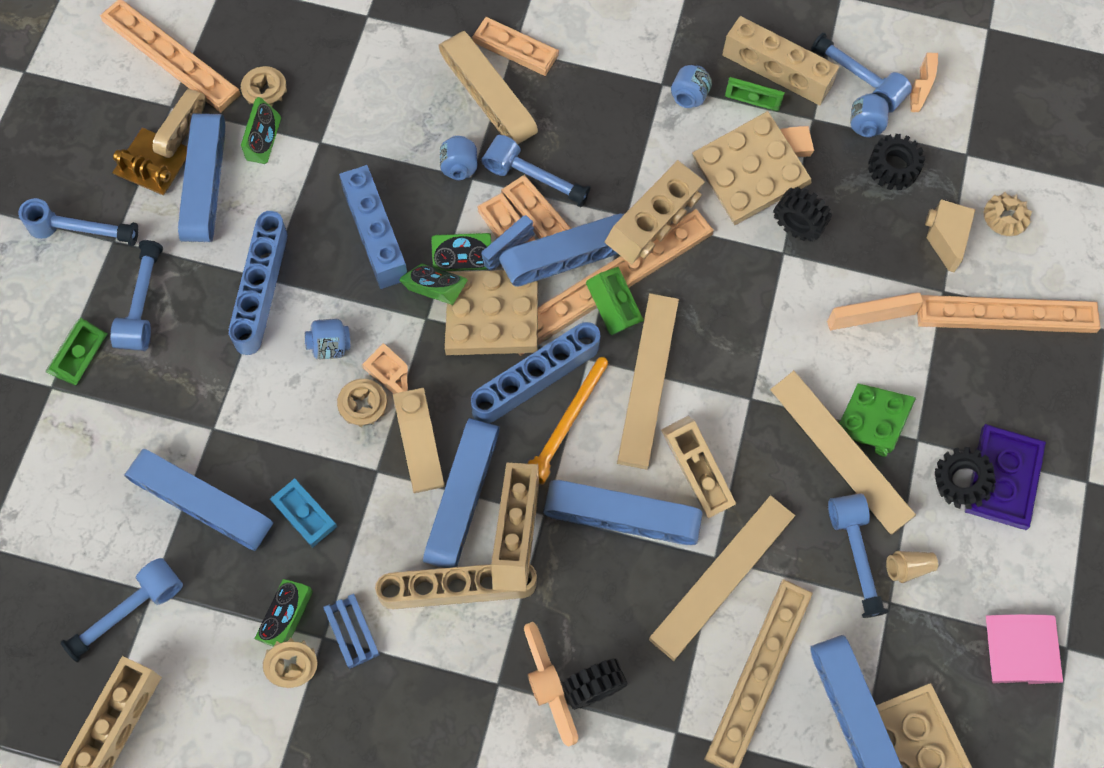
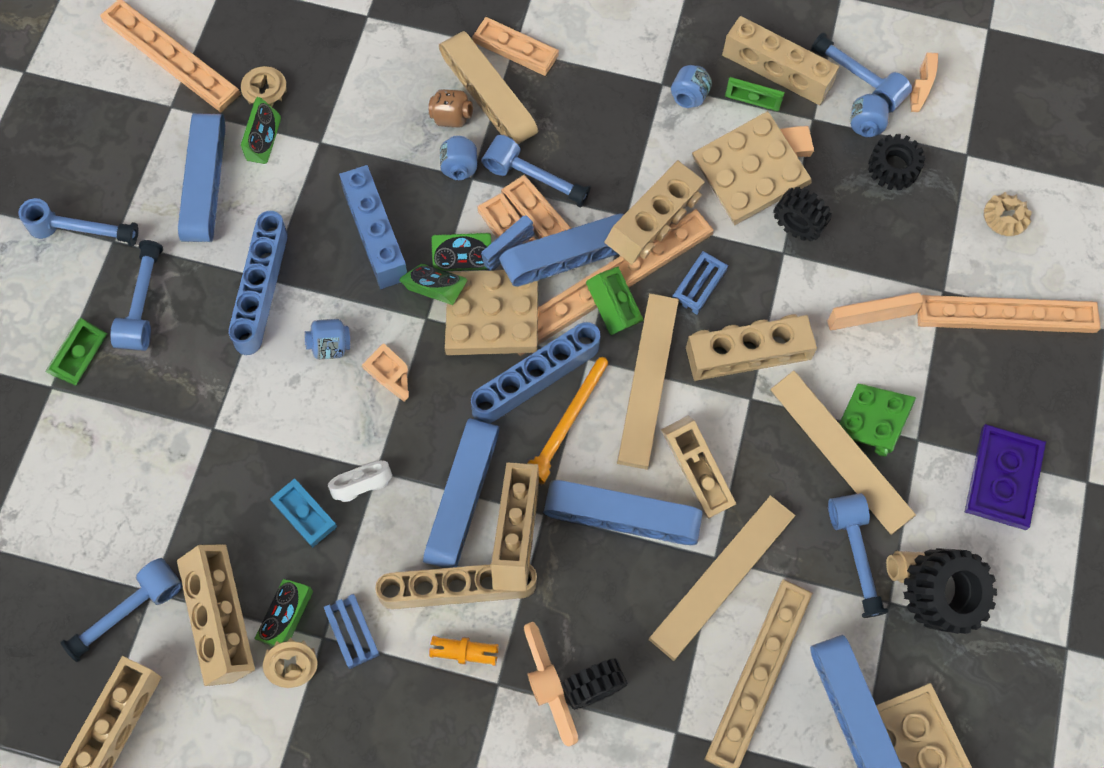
pearl gold hinge [112,128,188,196] -> none
medium blue beam [124,449,273,551] -> none
tan beam [153,89,206,158] -> none
tan gear [337,379,387,427] -> none
tan slope [393,388,445,493] -> none
tan slope [925,199,975,272] -> none
black tyre [935,447,996,509] -> none
bright pink slope [986,614,1063,684] -> none
none -> tan brick [177,545,255,686]
none -> white plate [328,460,392,502]
none -> medium nougat head [428,89,473,128]
none -> light orange pin [429,636,499,666]
none -> medium blue tile [672,251,728,314]
none -> tan brick [686,314,817,381]
none -> black tyre [903,548,997,634]

